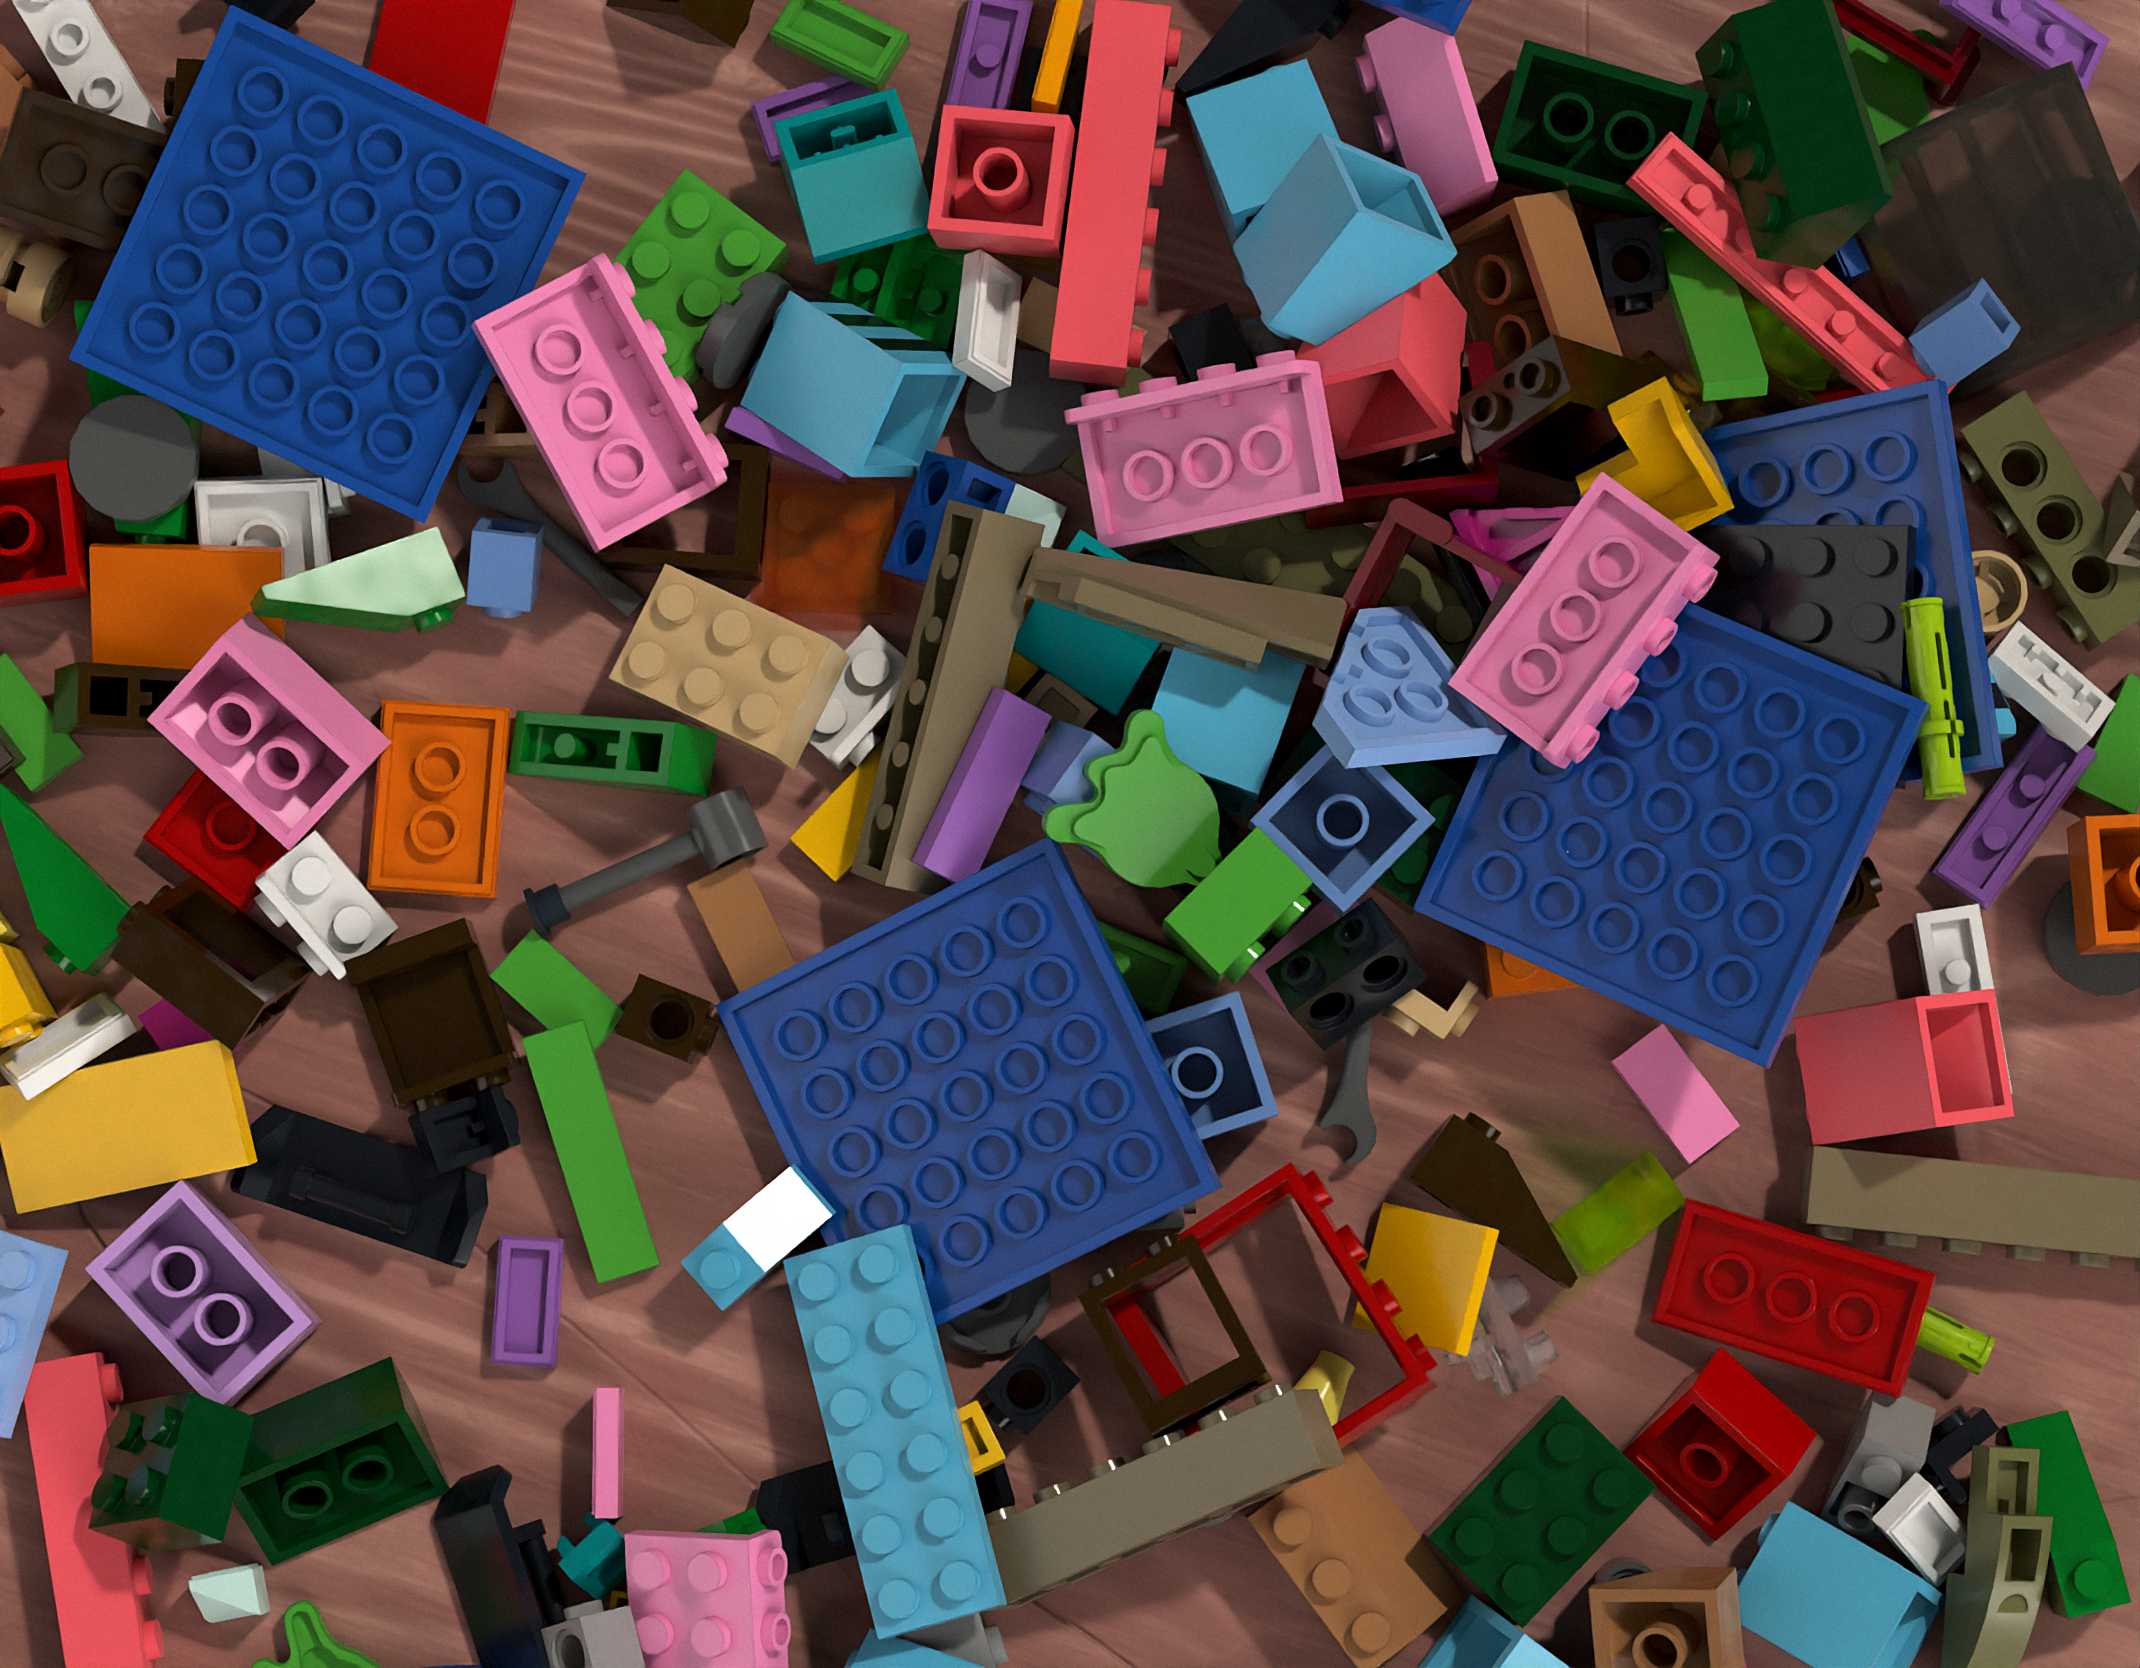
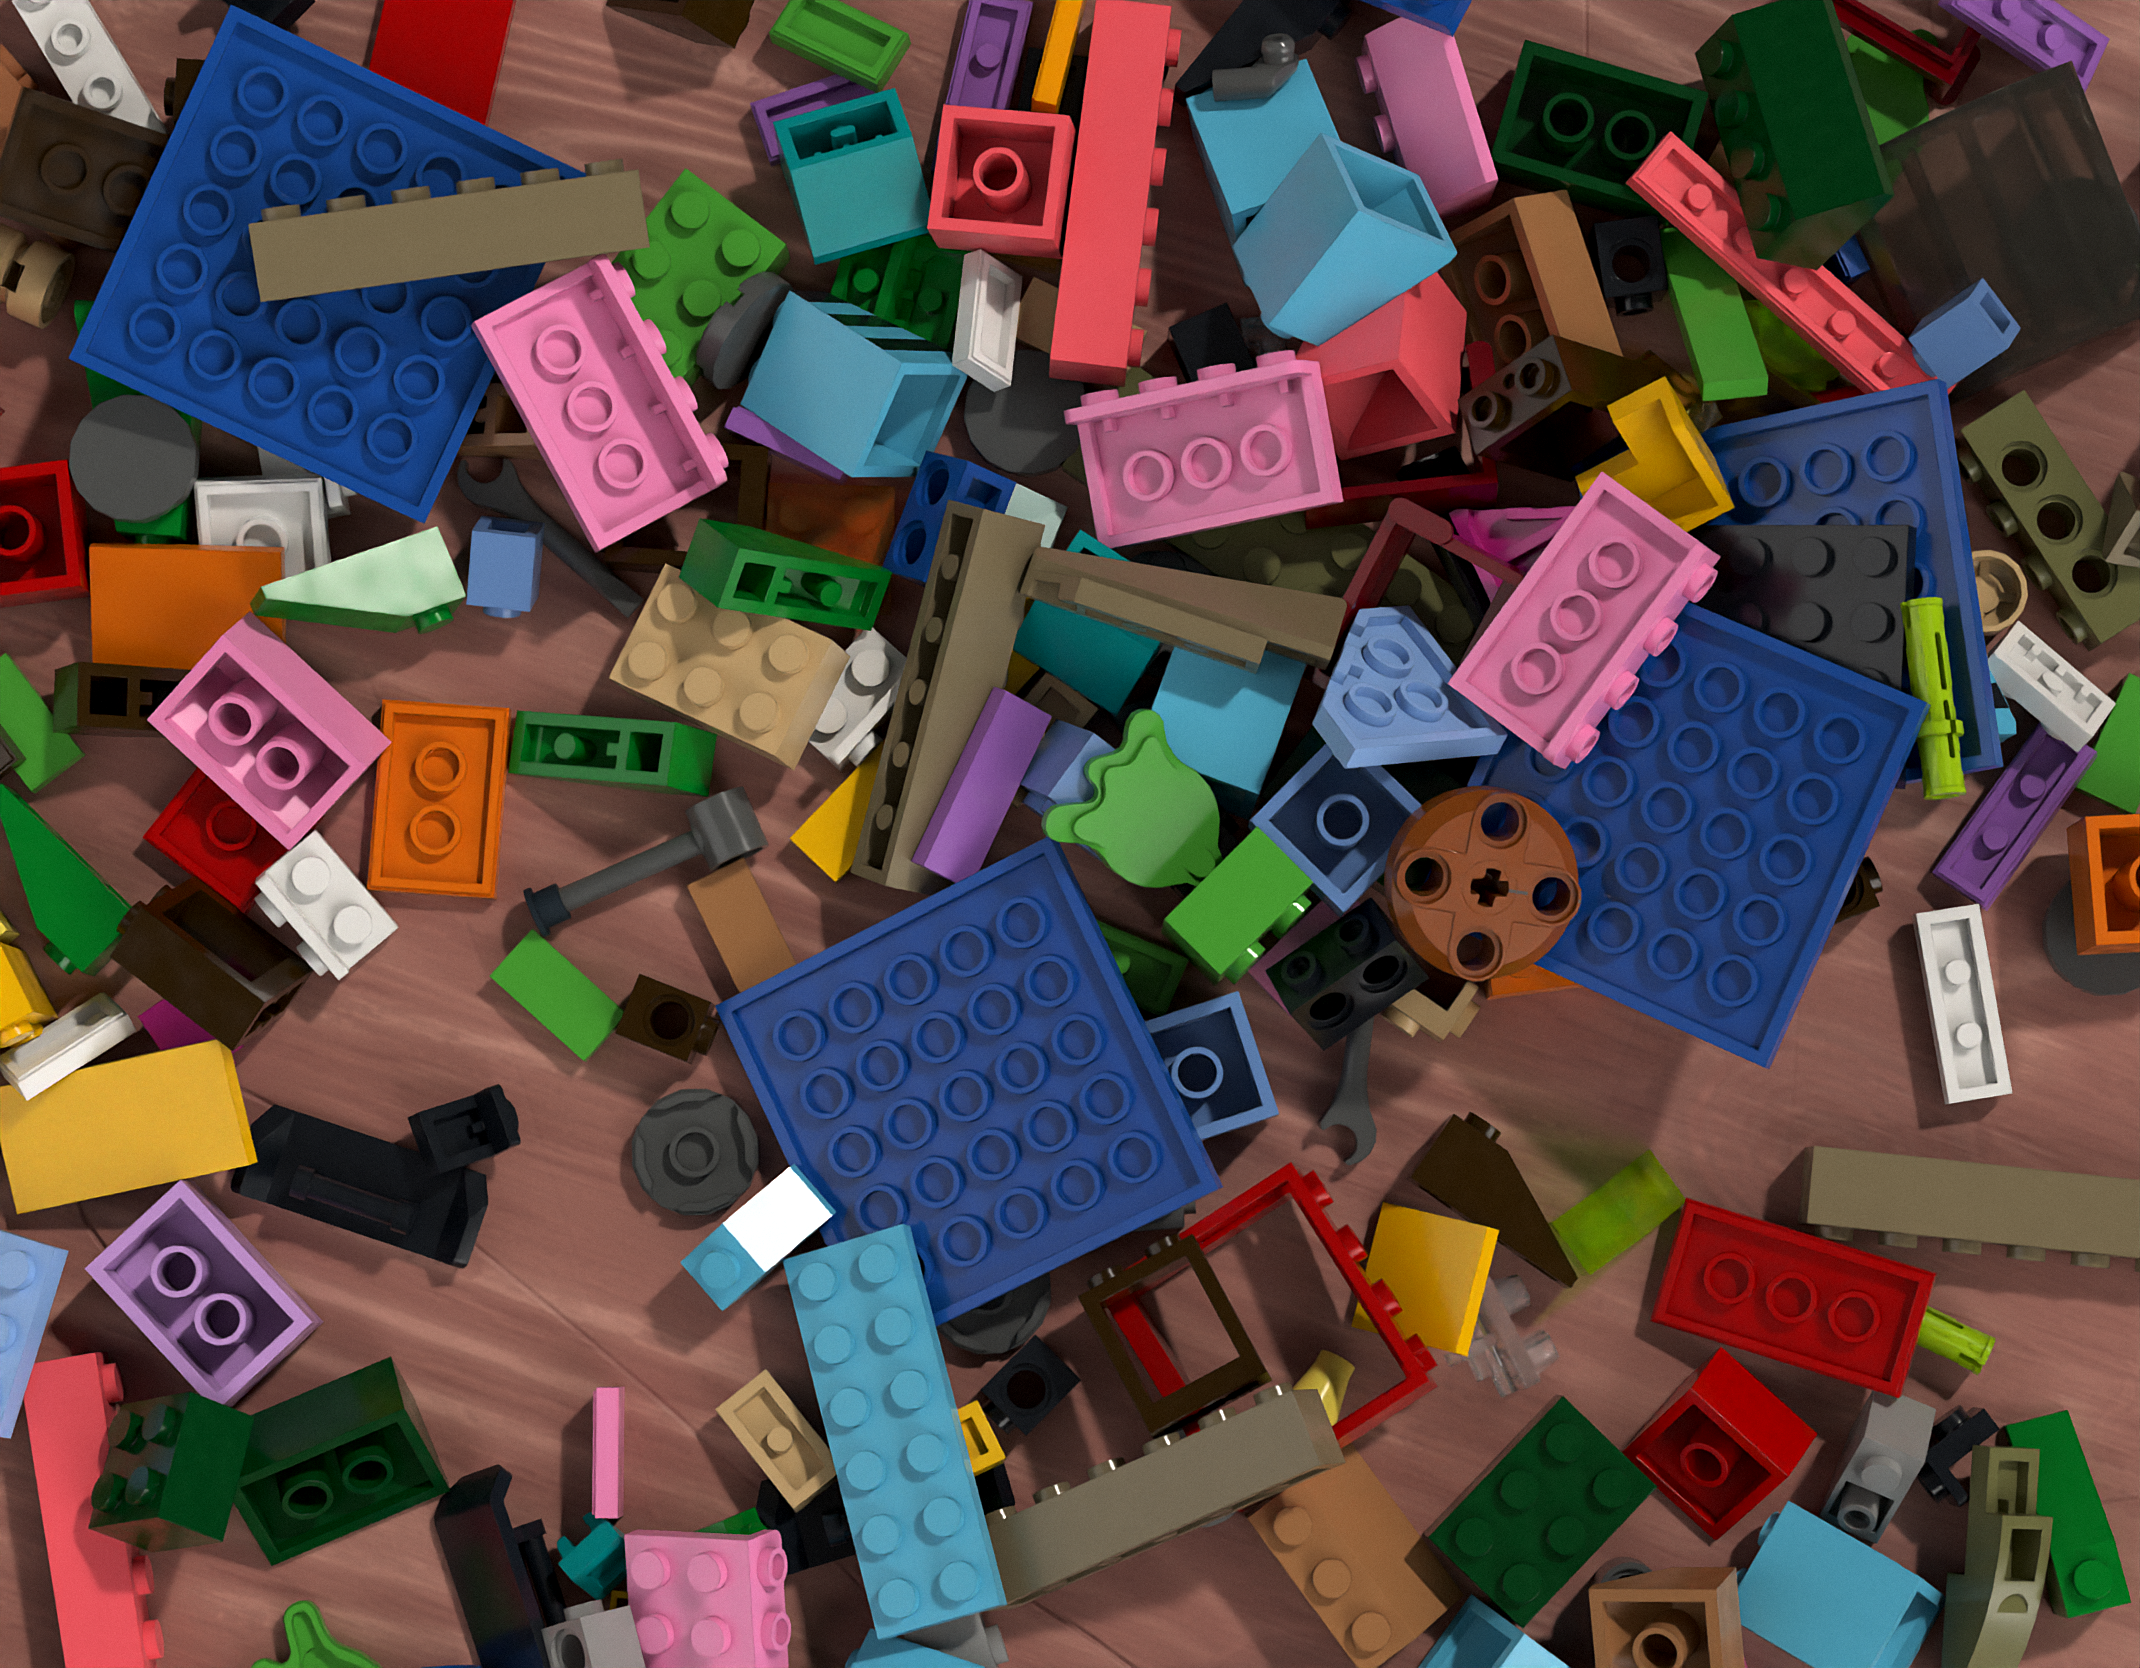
light aqua slope [188,1563,271,1623] -> none
dark brown panel [343,917,523,1114] -> none
medium lavender tile [491,1235,566,1368] -> none
bright green tile [521,1019,661,1284] -> none
bright pink tile [1610,1023,1740,1165] -> none
coral slope [1793,989,2015,1146] -> none
white tile [1871,1472,1967,1589] -> none
none -> dark tan brick [248,159,650,302]
none -> dark grey tile [632,1089,759,1216]
none -> green slope [679,518,892,631]
none -> tan plate [715,1369,838,1513]
none -> dark grey arm [1212,34,1299,102]
none -> dark orange piece [1384,786,1581,982]

